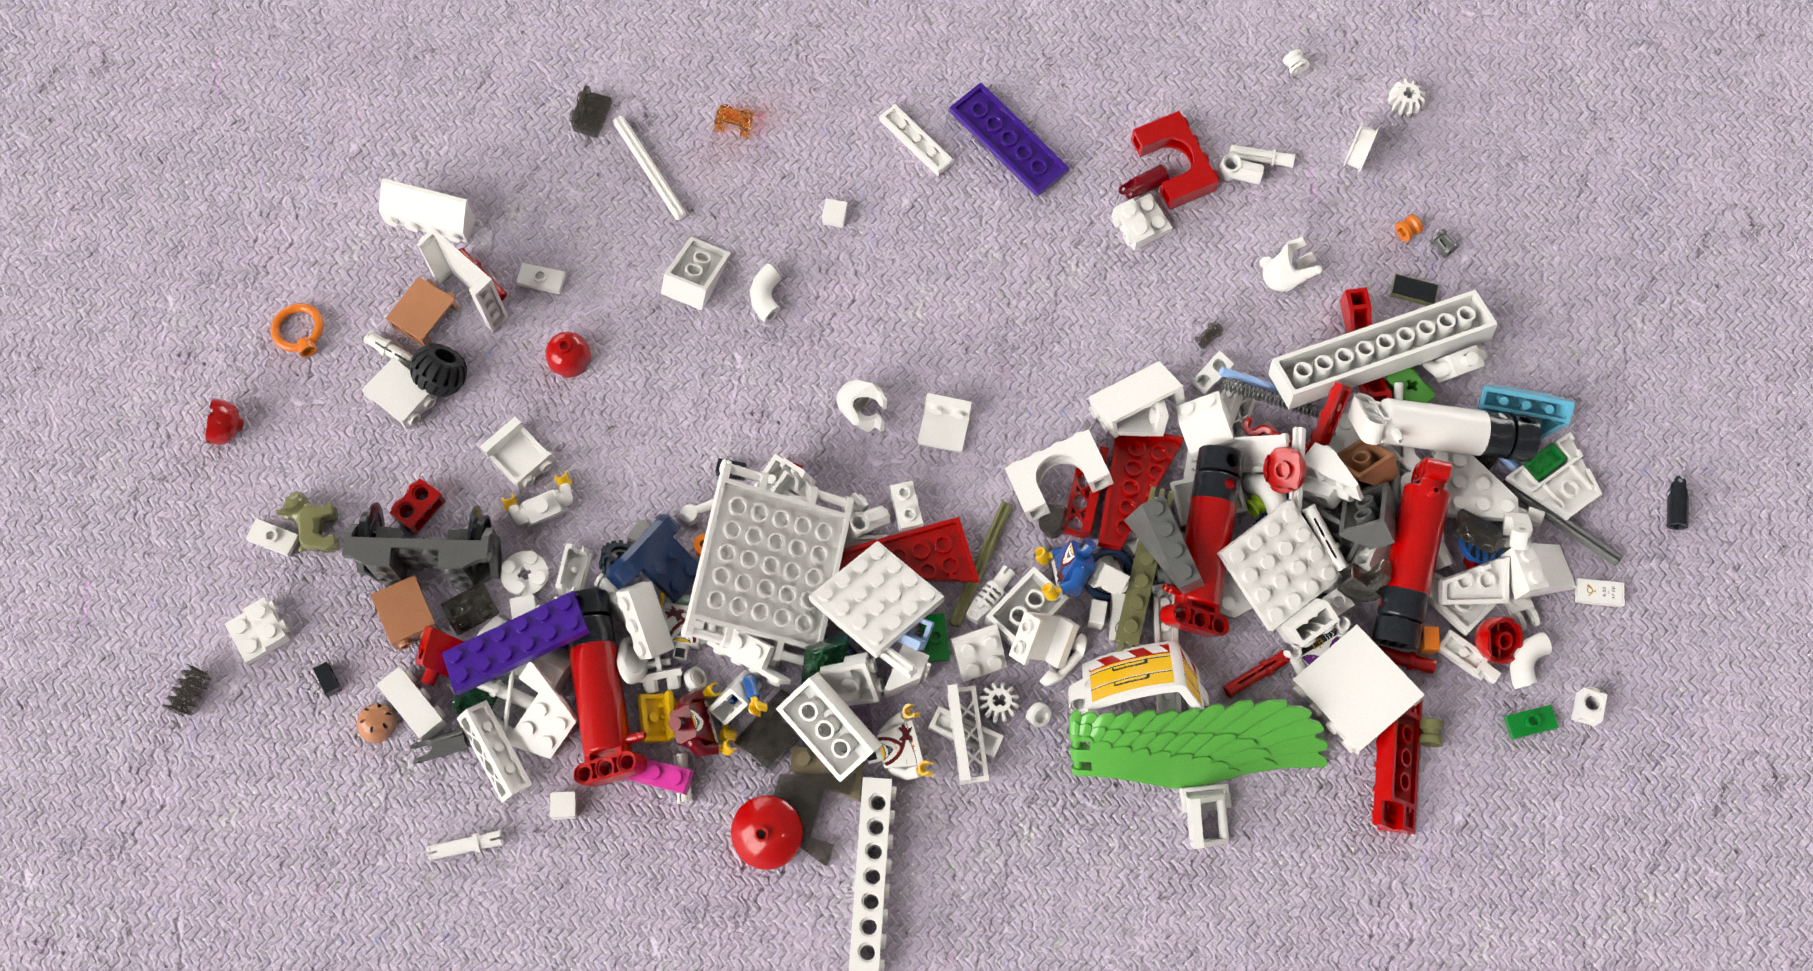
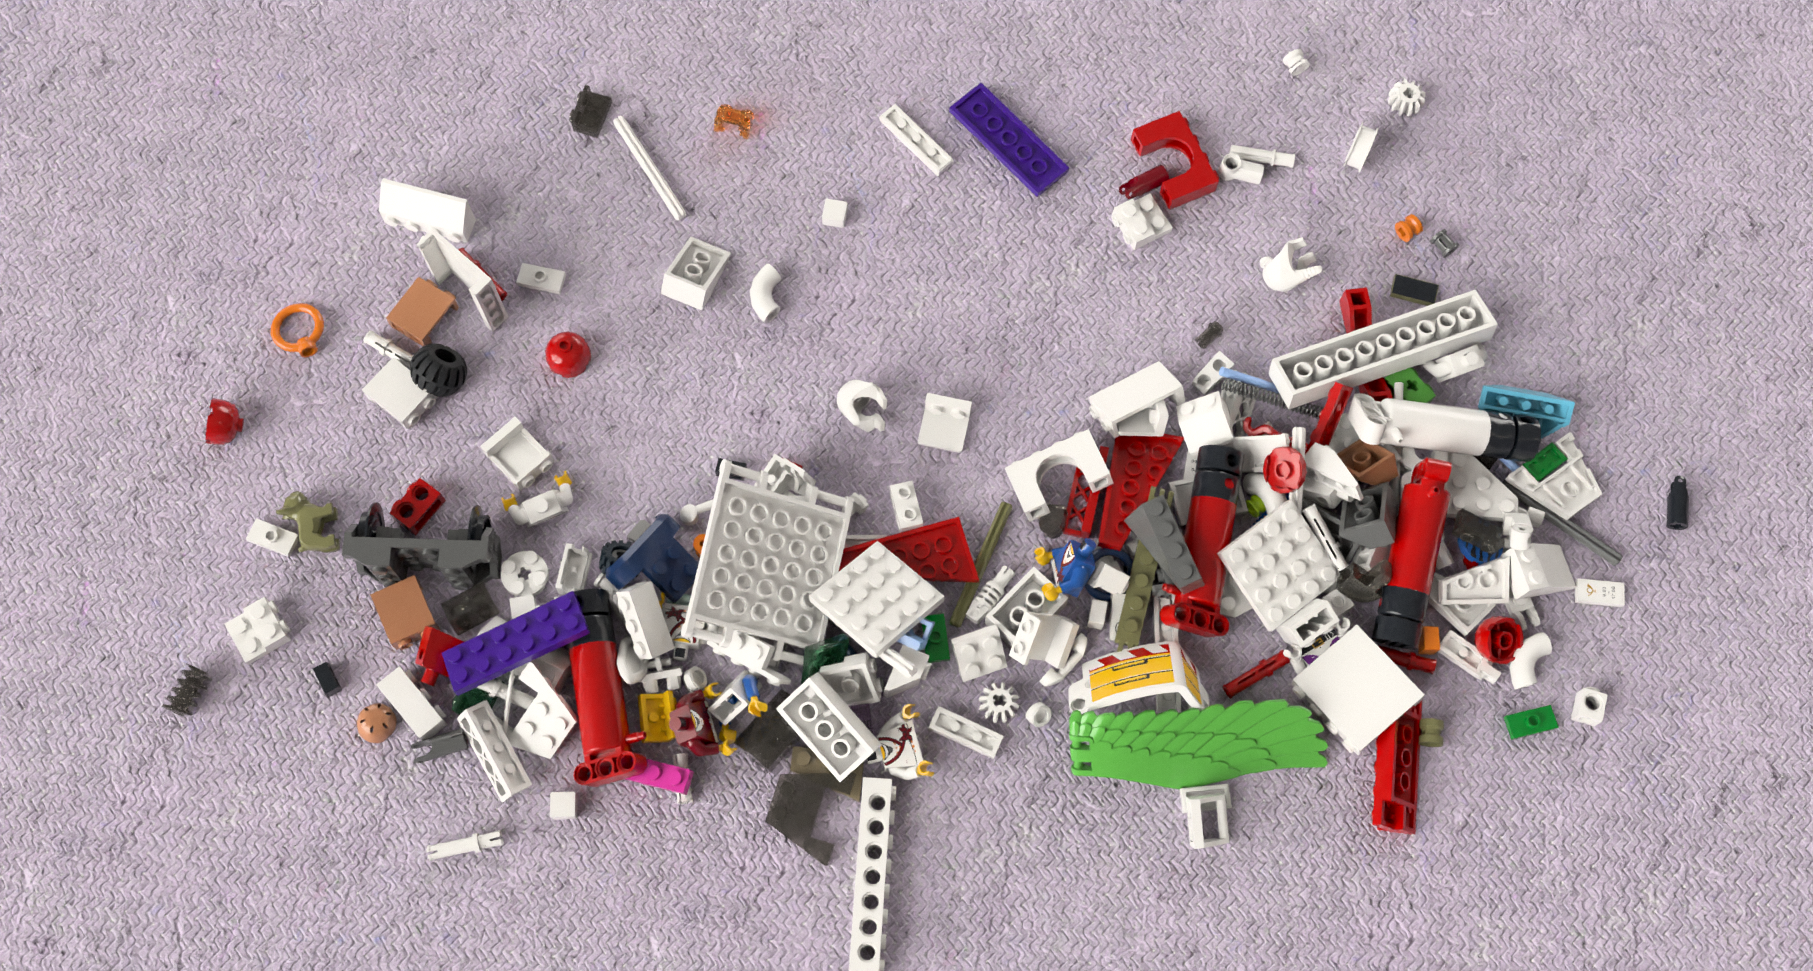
red dish [731,795,803,870] -> none
white piece [846,505,890,540] -> none
white fence [947,684,989,785] -> none

